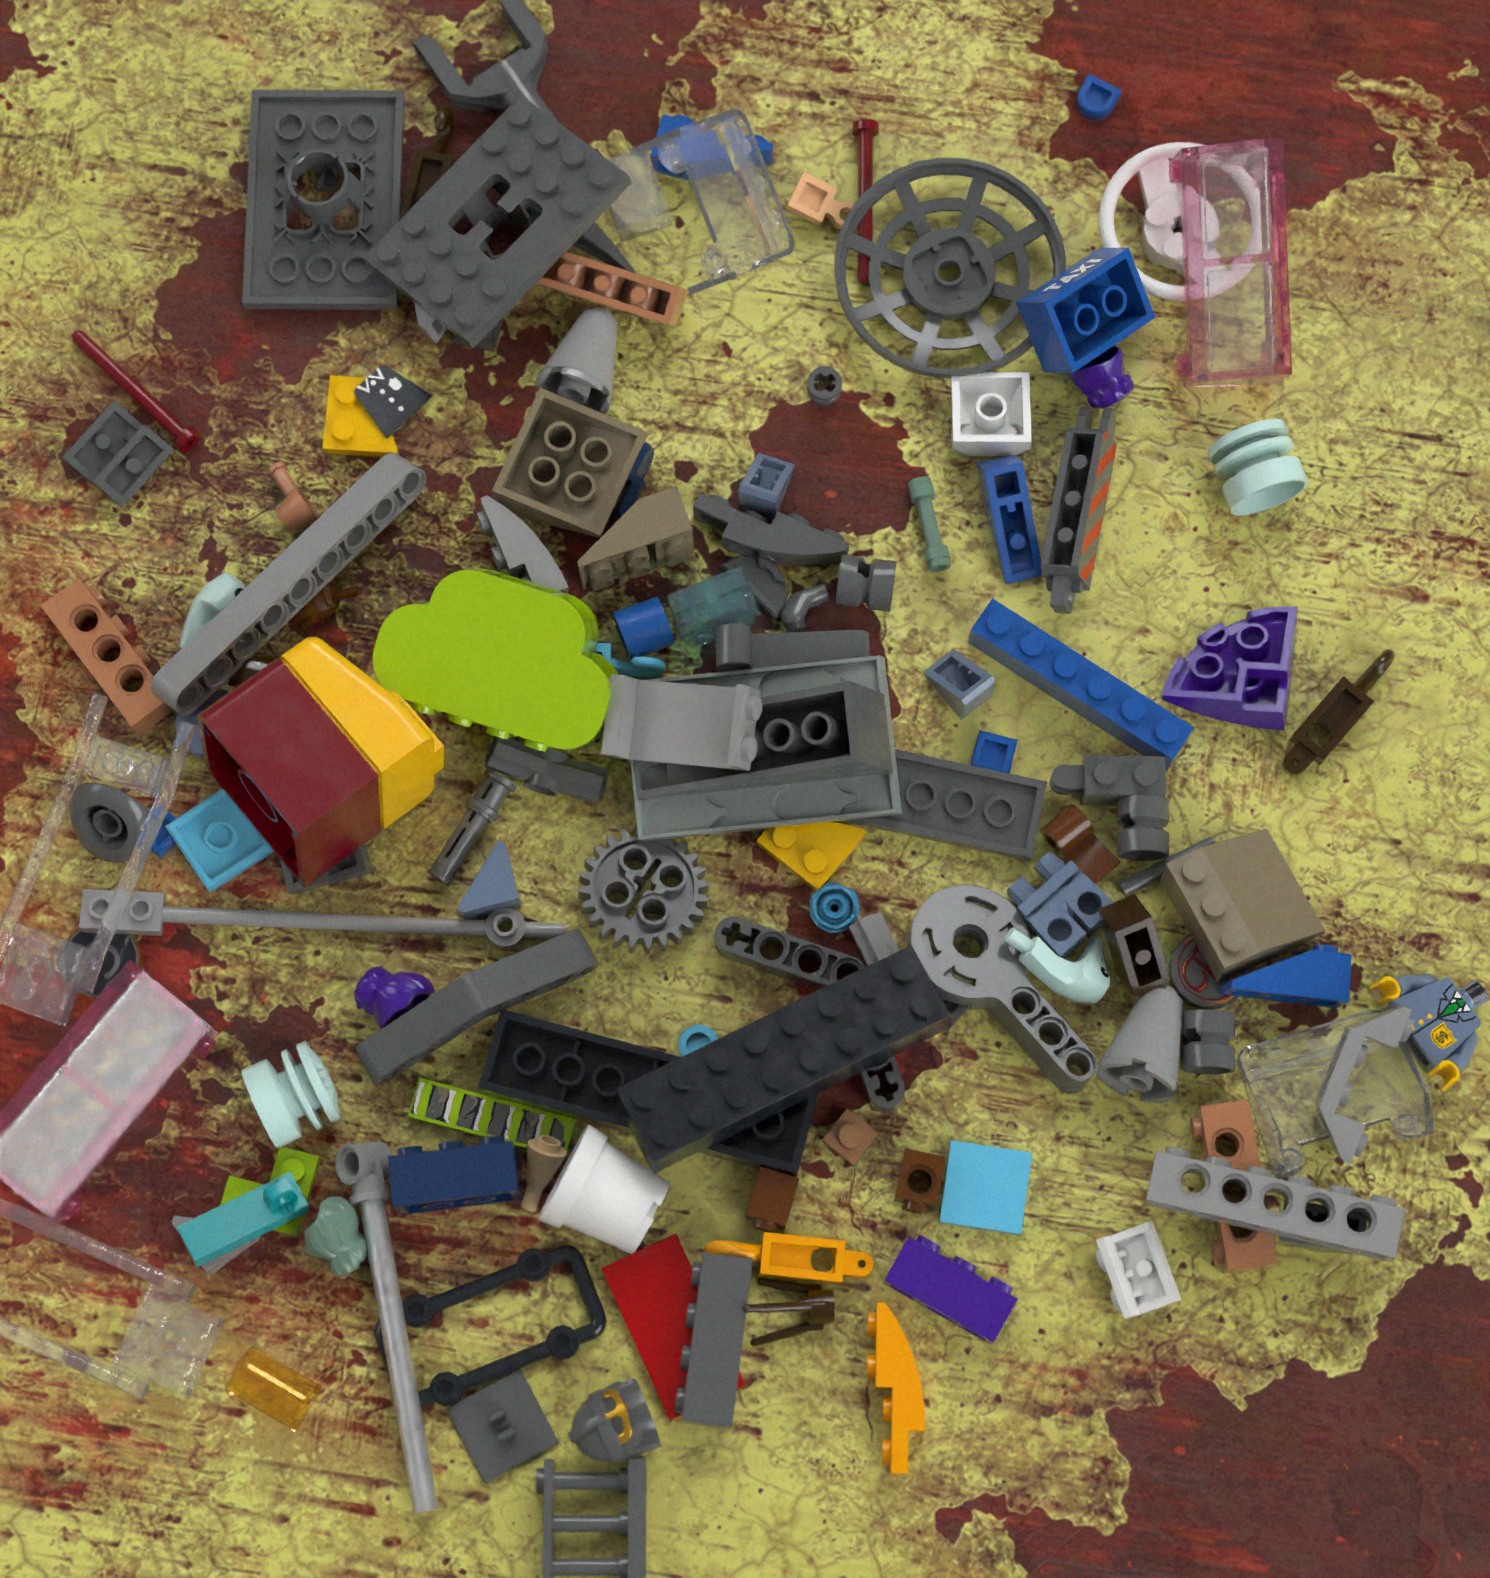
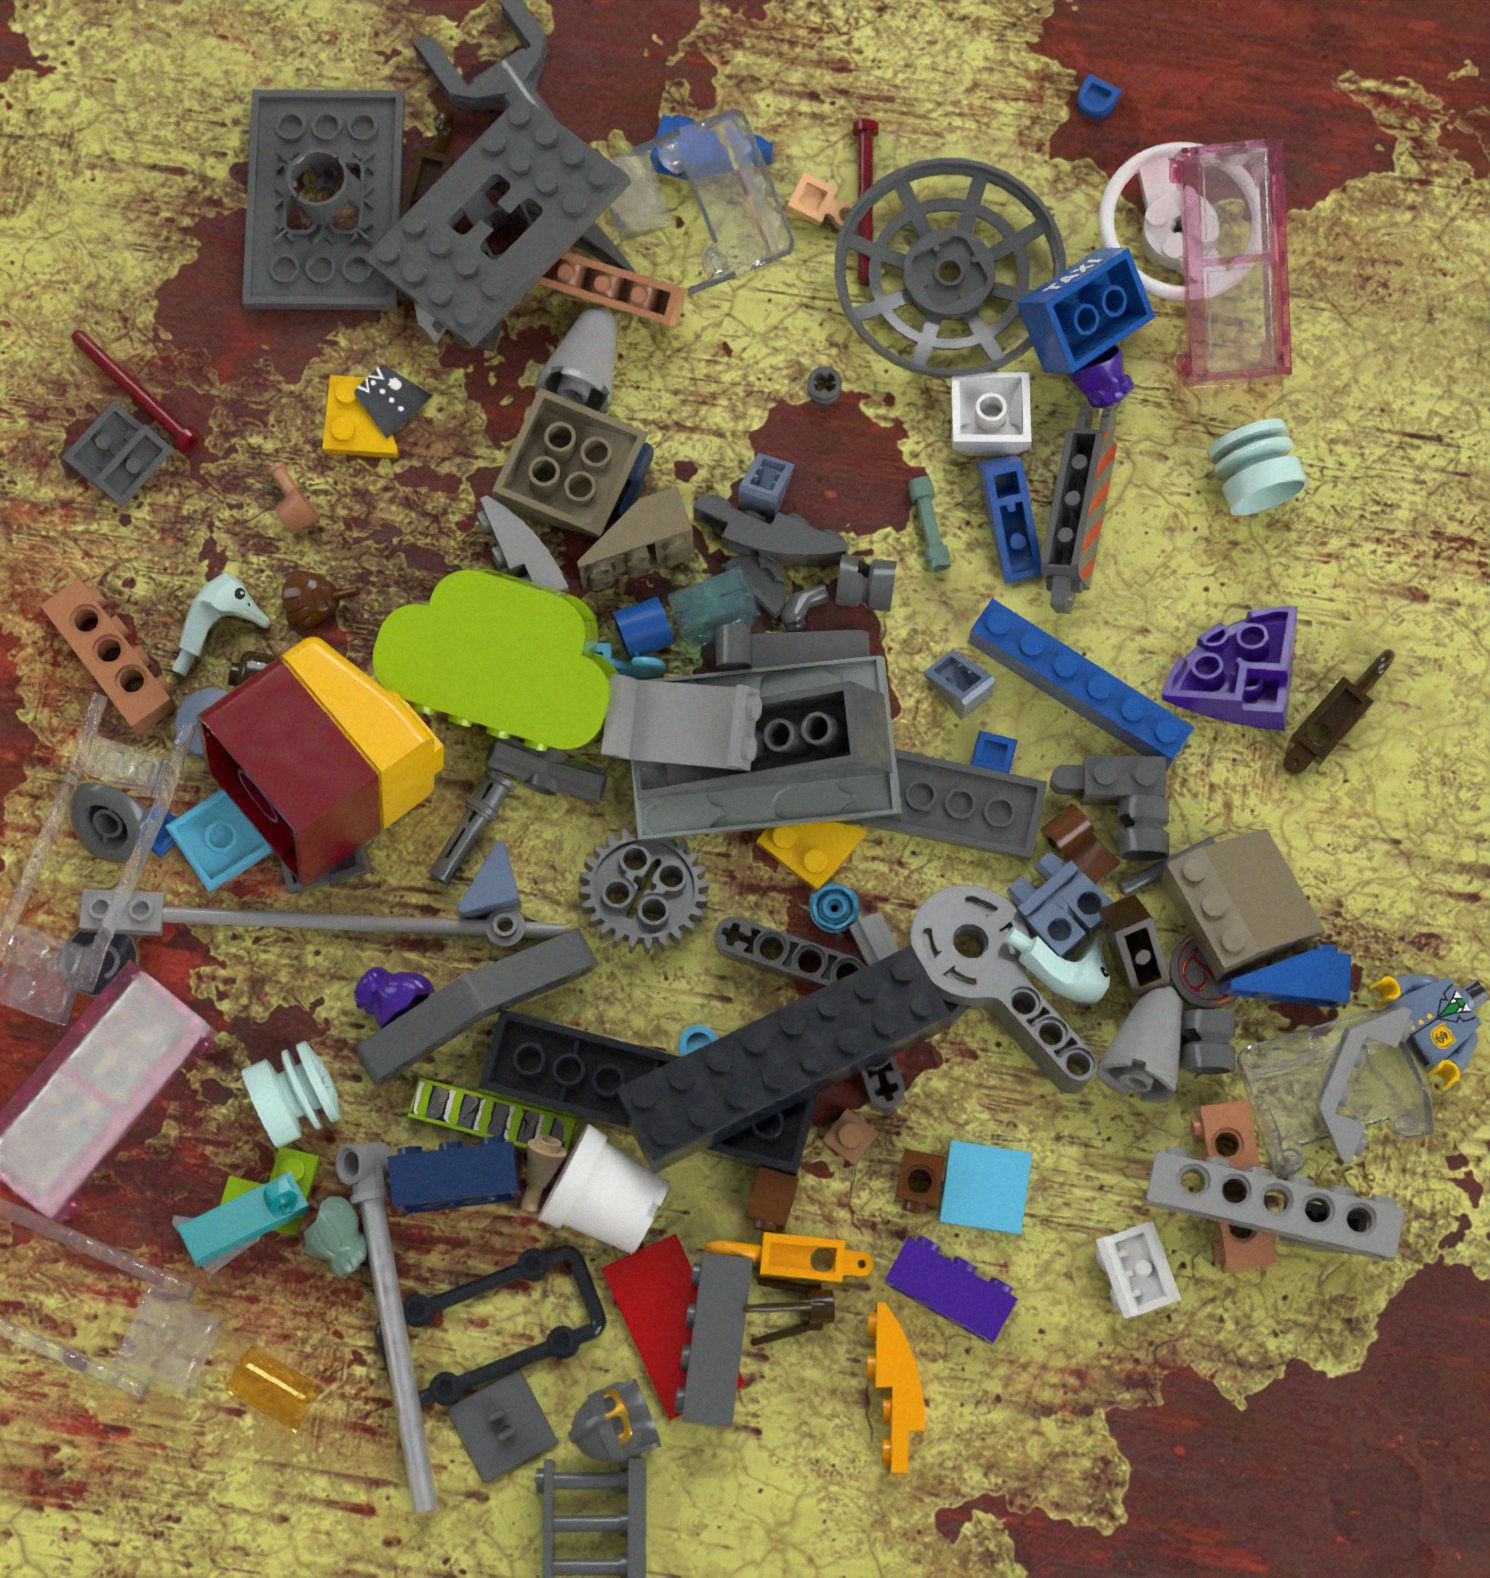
light grey beam [151,453,426,715] -> none

